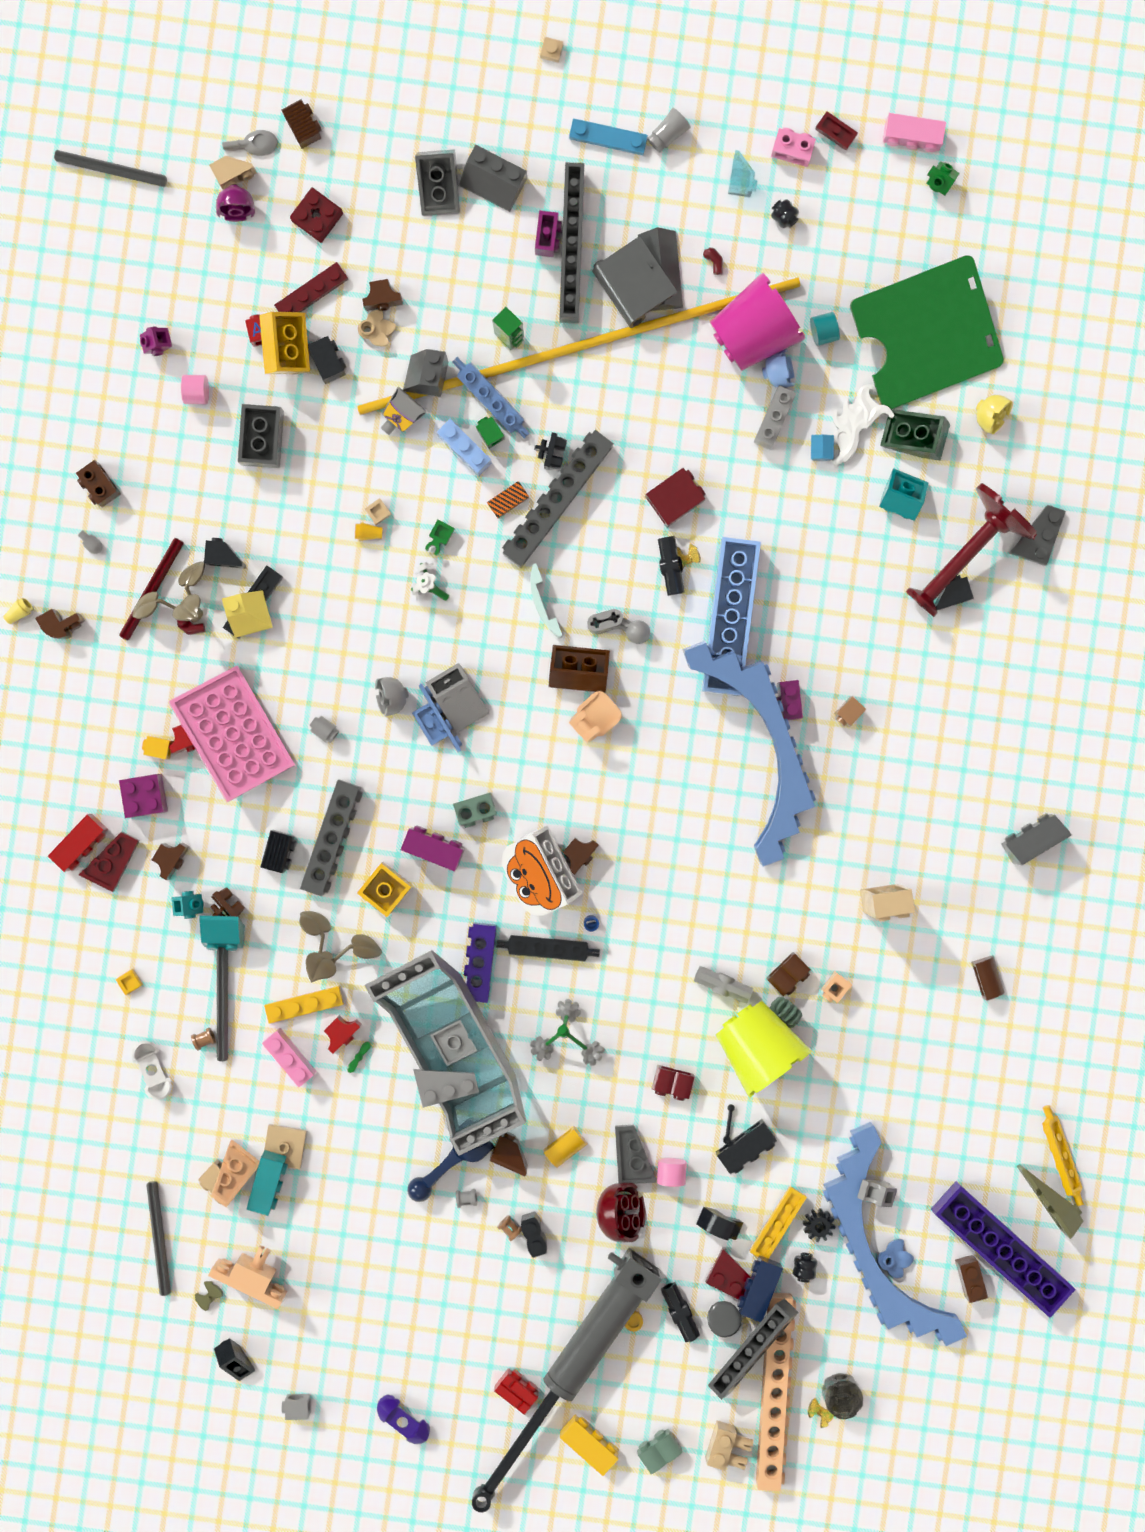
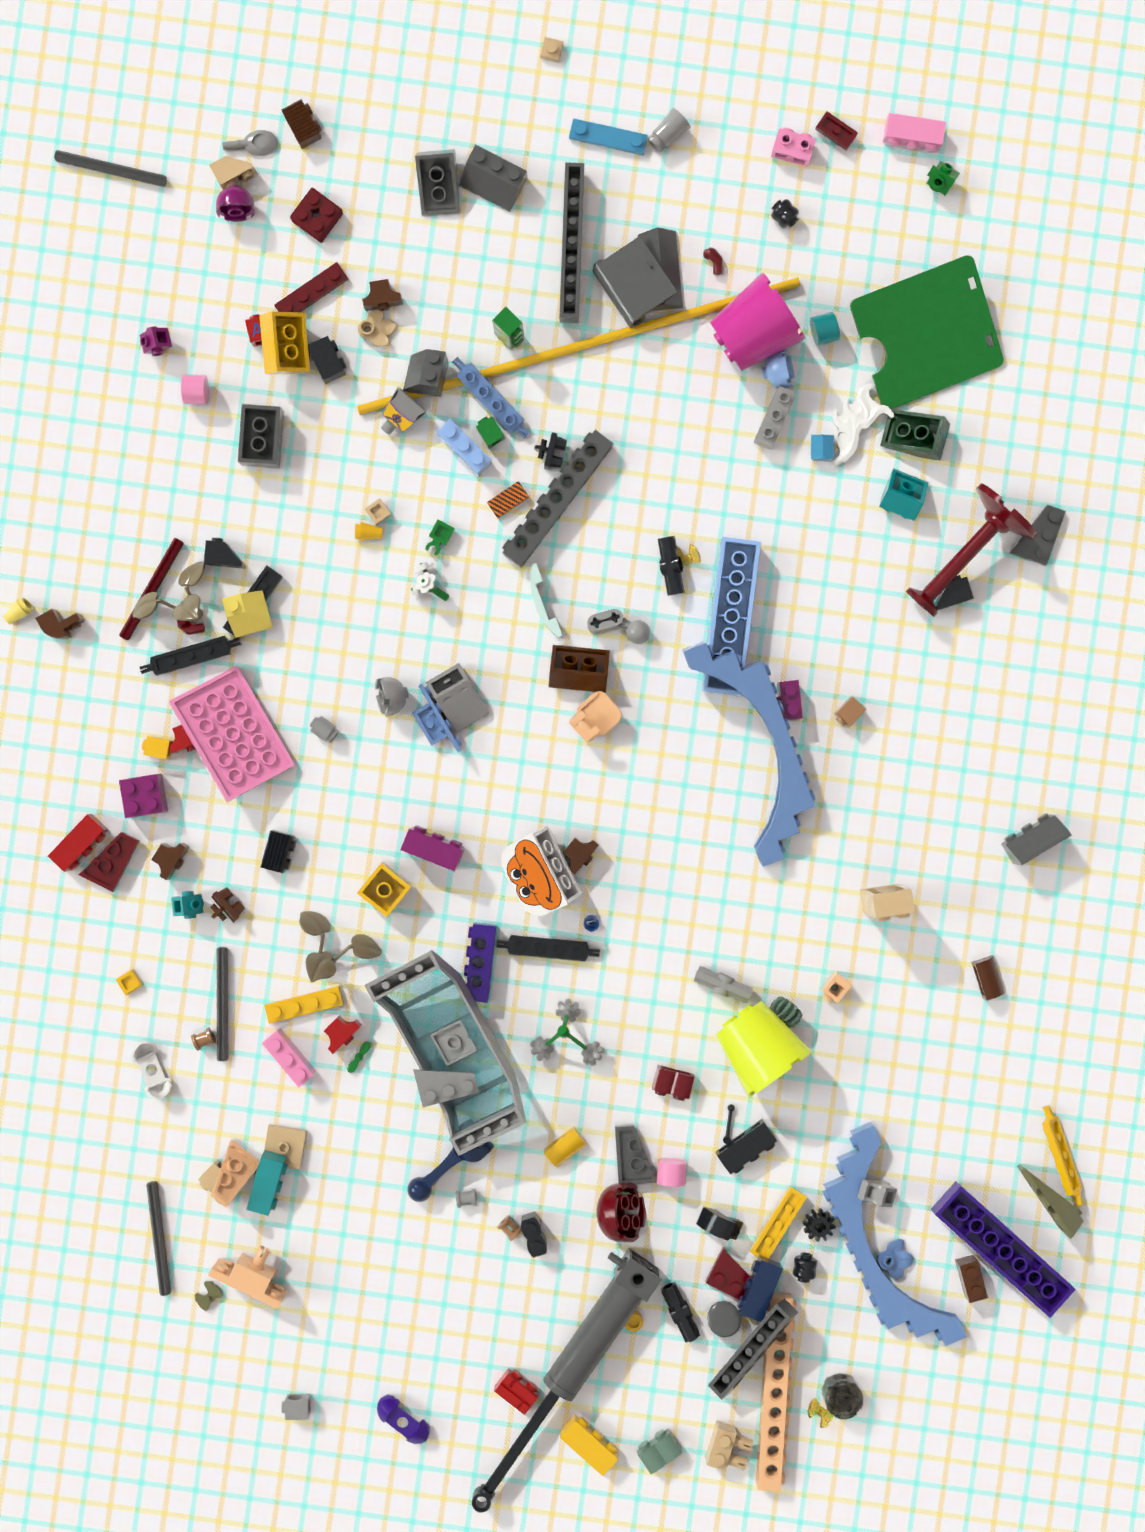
reddish brown brick [76,460,121,507] -> none
light grey cylinder [78,530,103,554] -> none
teal slope [199,916,245,951] -> none
black slope [214,1338,255,1381] -> none
dark grey brick [300,779,363,896] -> none
sand green brick [453,792,497,828] -> none
reddish brown slope [490,1132,528,1177] -> none
magenta brick [535,210,562,257] -> none
dark red brick [645,468,706,527] -> none
clear light blue slope [728,150,758,197] -> none
reddish brown brick [766,952,811,996] -> none
light yellow cylinder [976,395,1013,434] -> none
none -> black plate [139,636,242,676]

